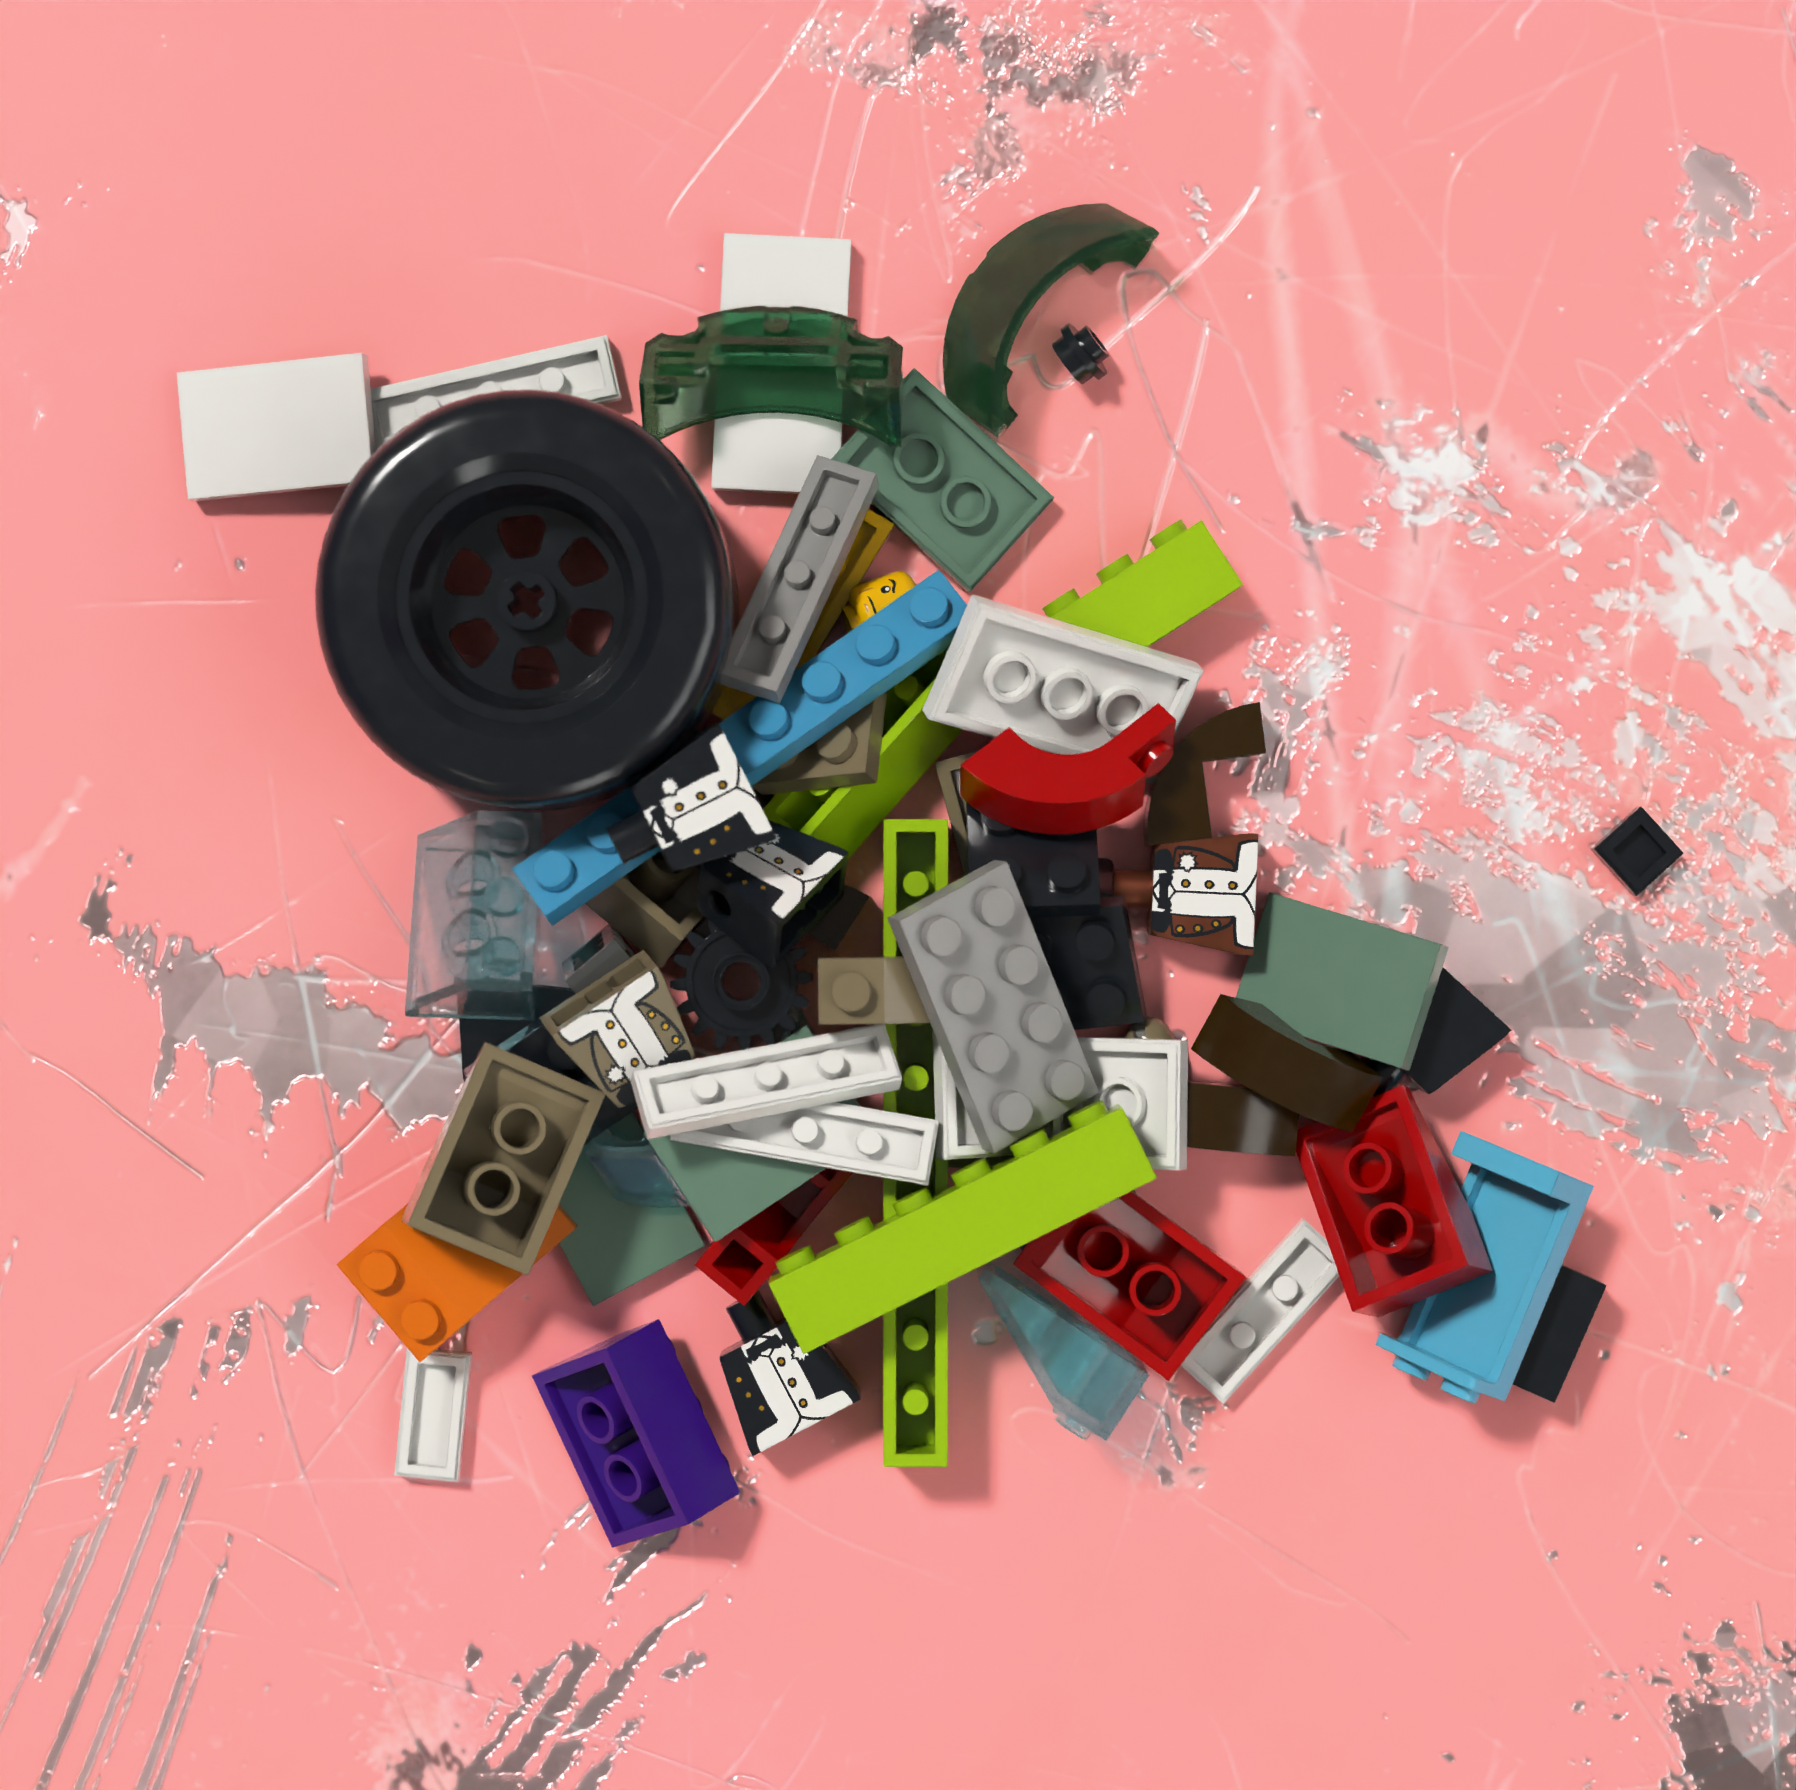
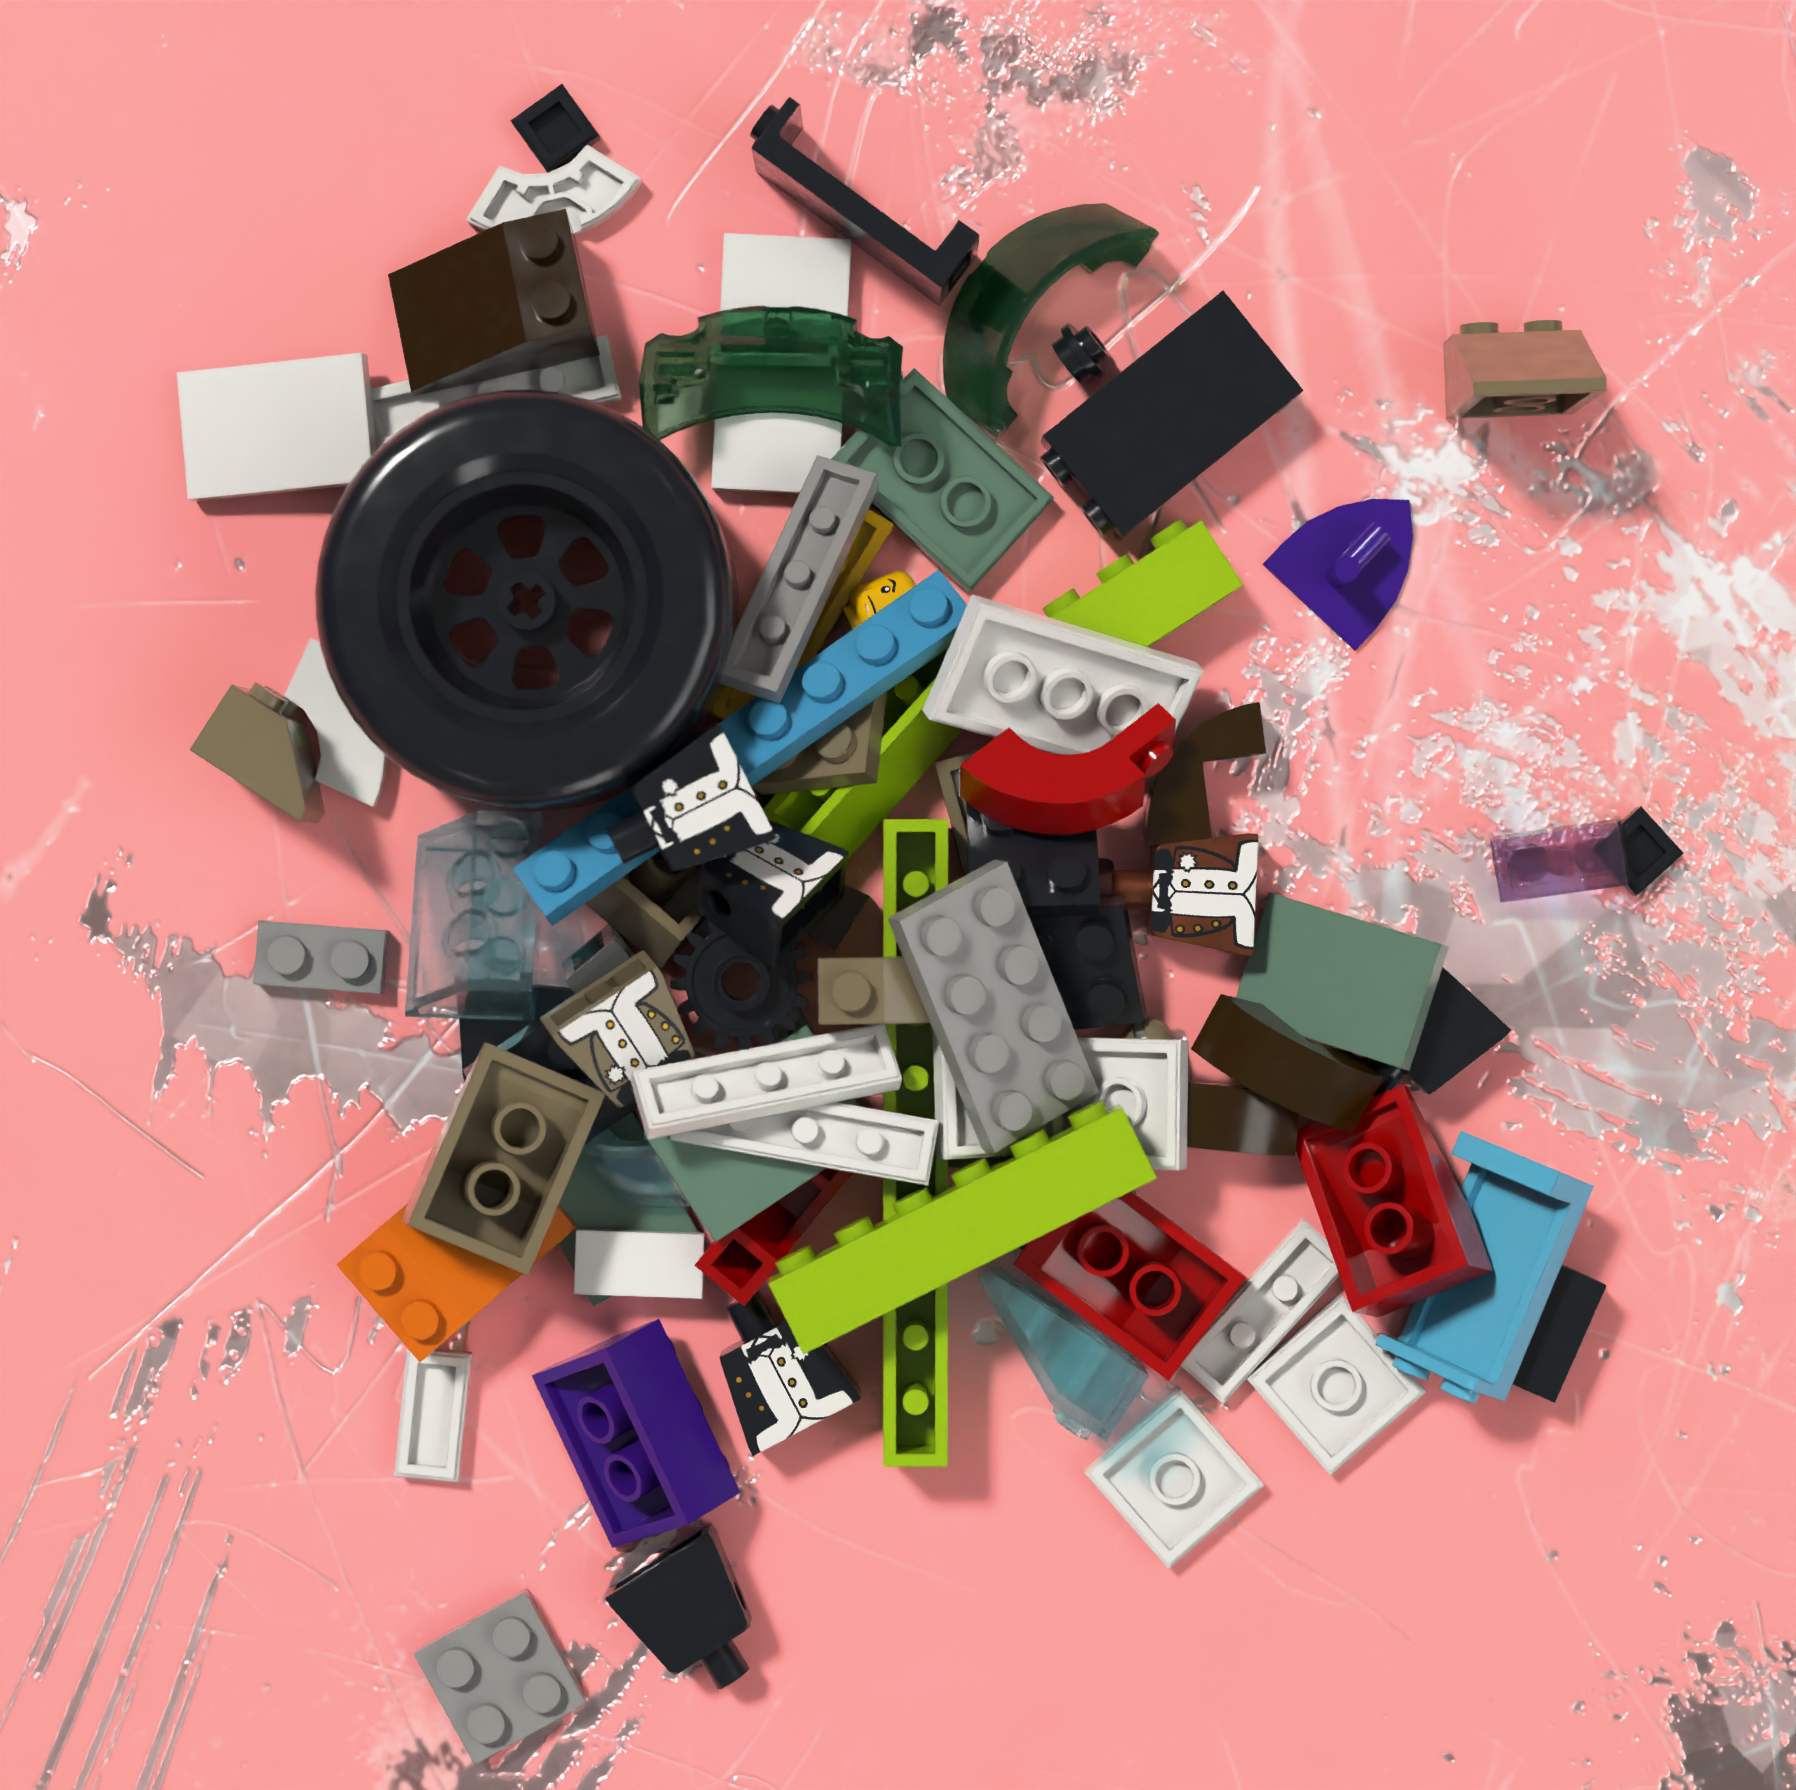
none -> dark tan slope [189,682,325,823]
none -> light grey plate [253,920,389,994]
none -> white tile [284,638,388,807]
none -> dark brown slope [388,209,600,396]
none -> light grey plate [413,1588,588,1765]
none -> white tile [466,145,643,235]
none -> black tile [510,84,601,173]
none -> white tile [574,1228,705,1299]
none -> black torso [605,1523,752,1690]
none -> black panel [750,97,980,307]
none -> black panel [1039,290,1304,541]
none -> white tile [1084,1387,1264,1569]
none -> white tile [1246,1294,1426,1475]
none -> dark purple shield [1262,499,1413,651]
none -> slope [1443,320,1607,419]
none -> clear purple plate [1490,818,1630,903]

